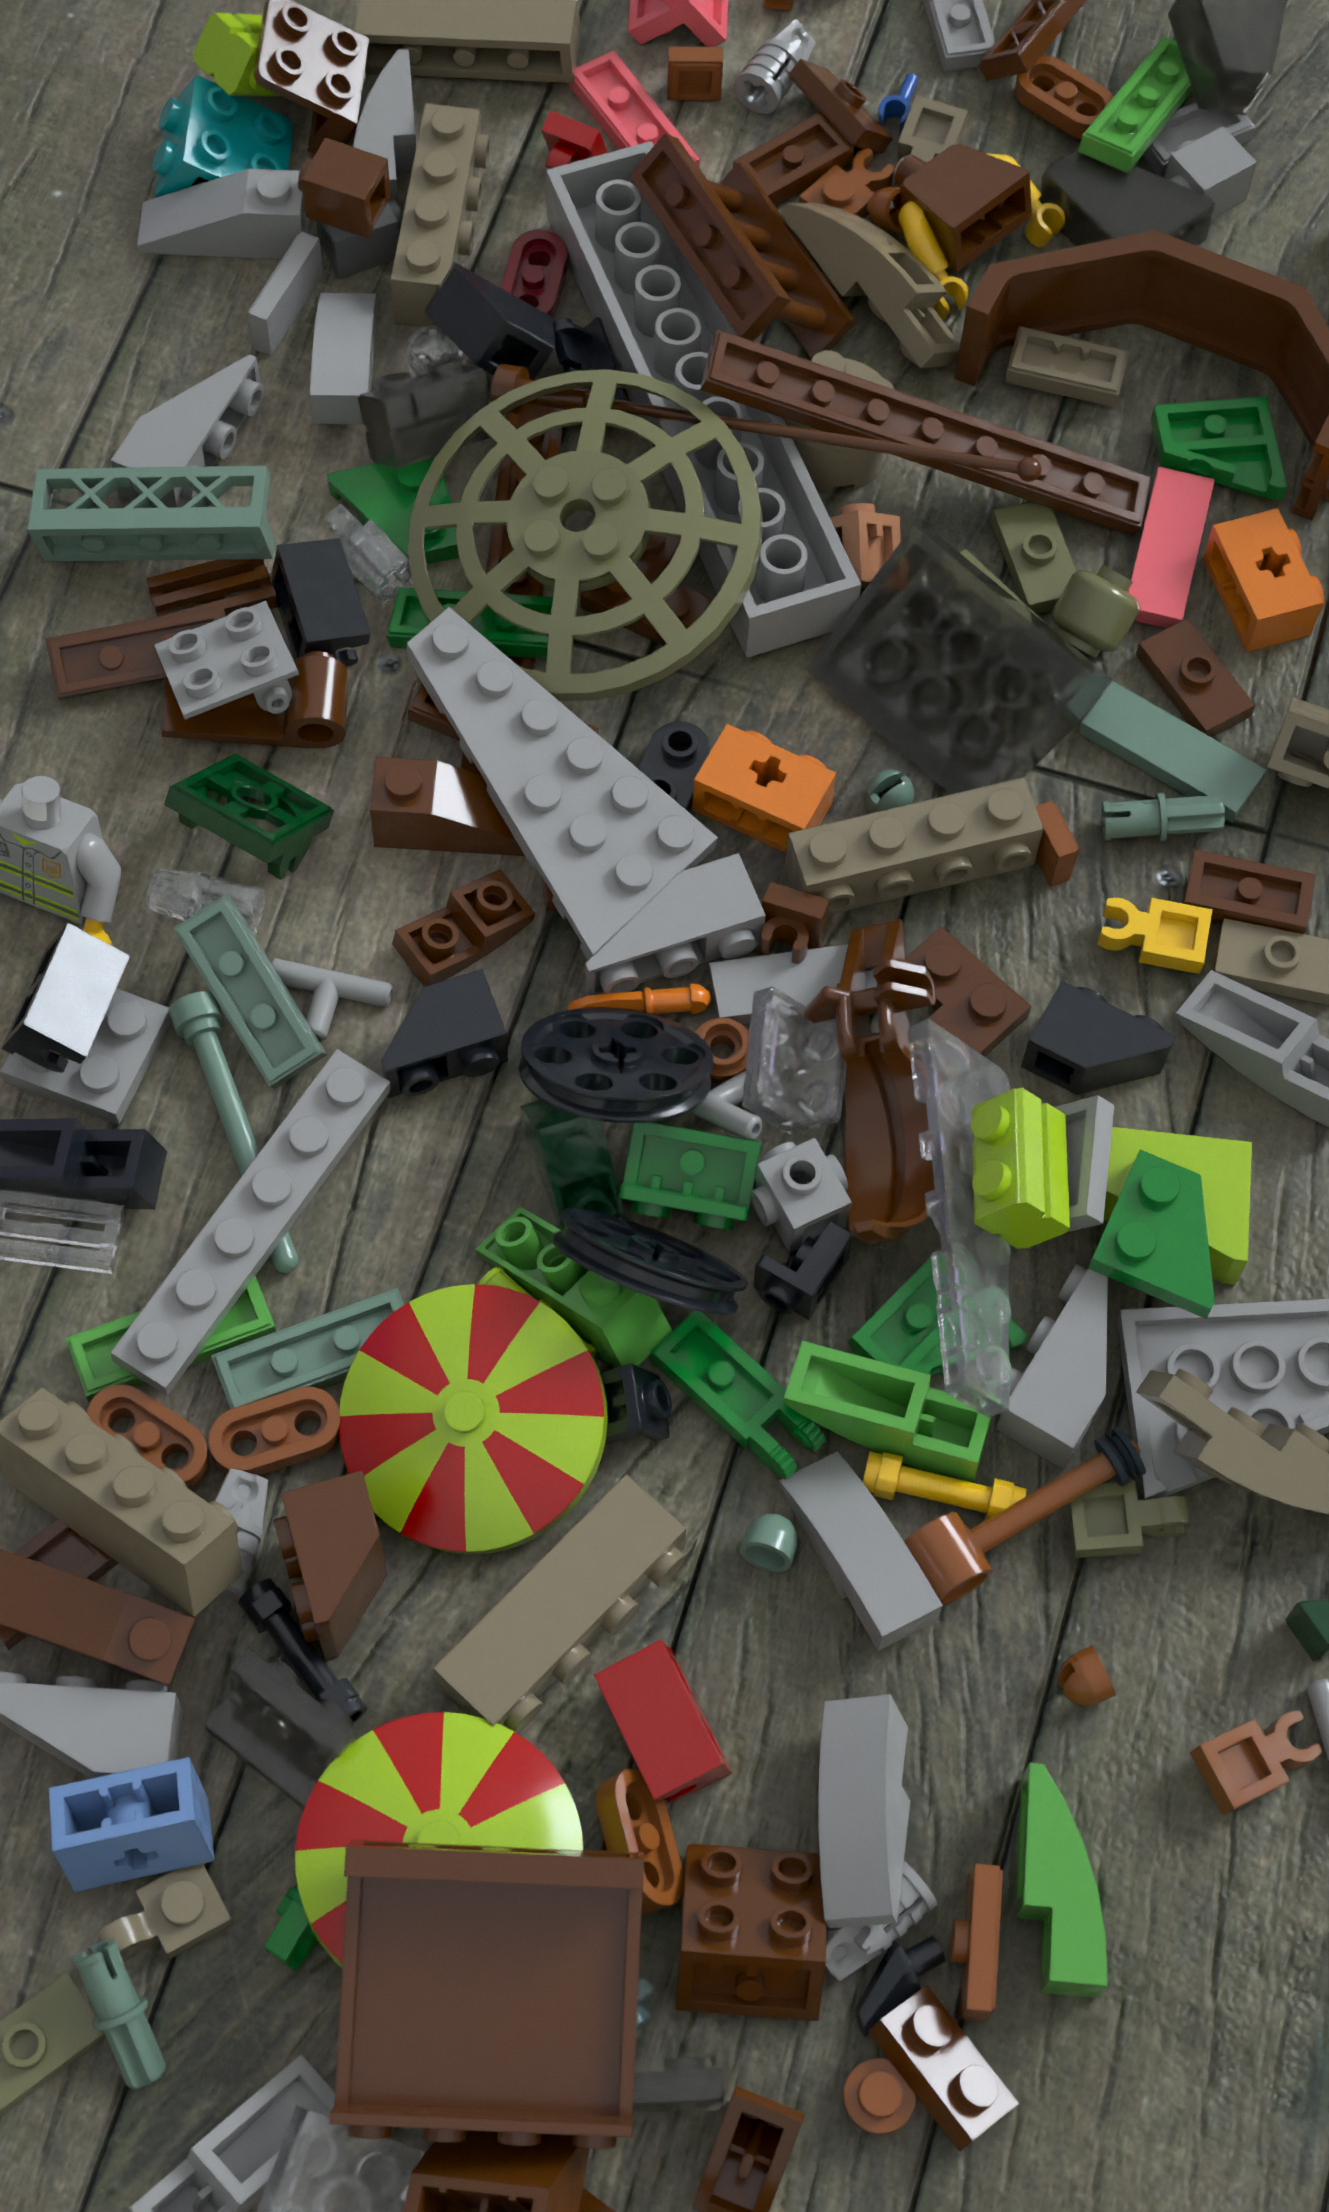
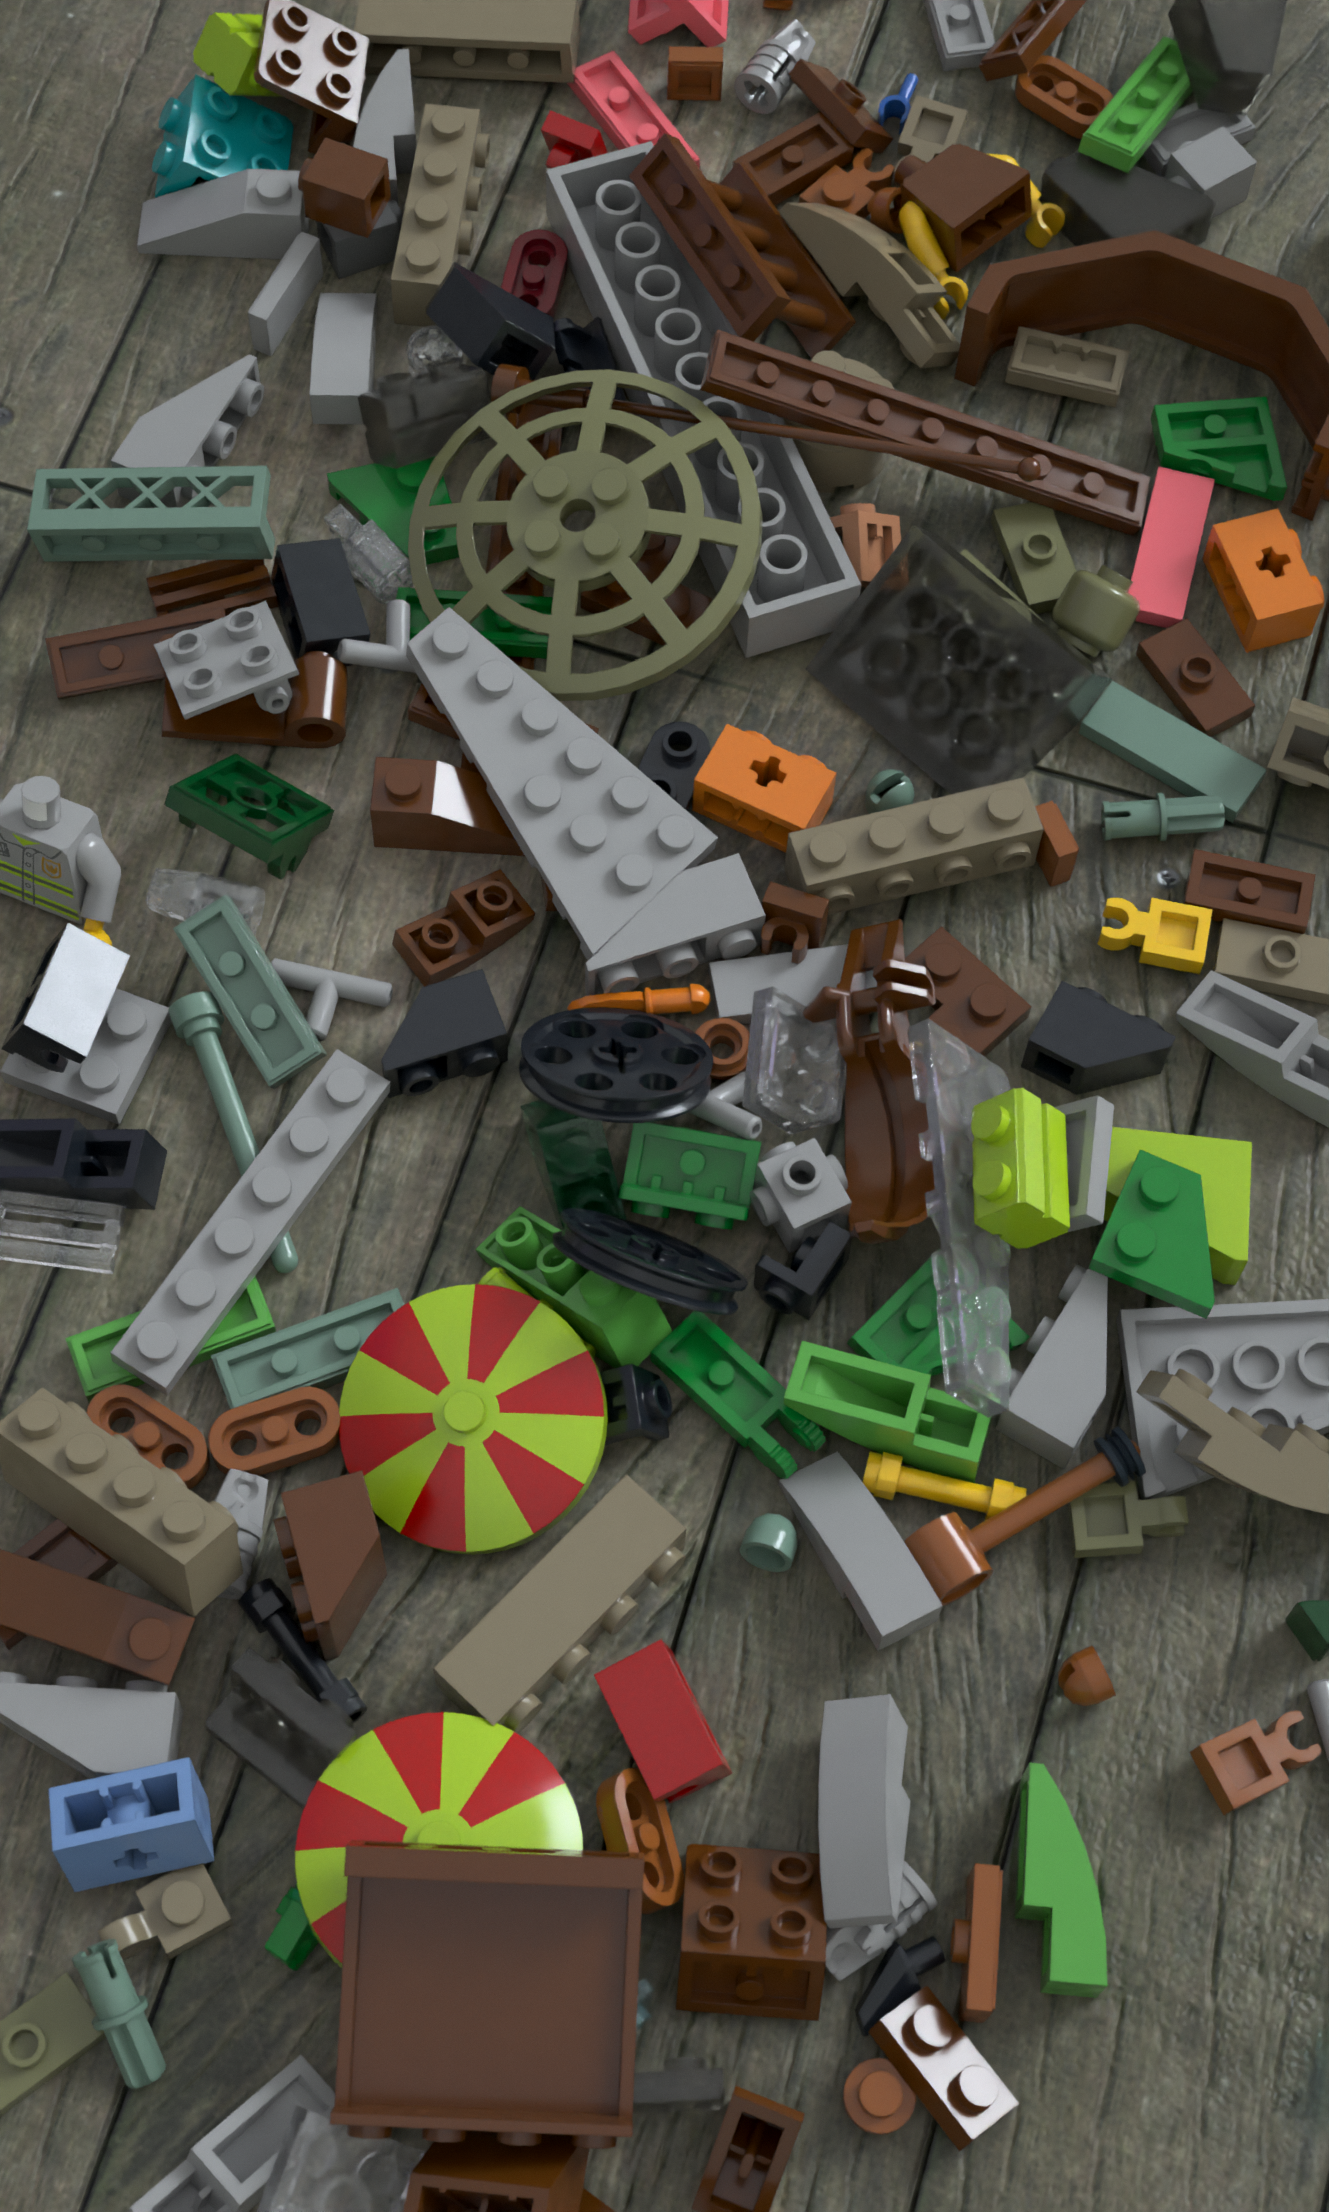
none -> light grey piece [337,599,416,673]

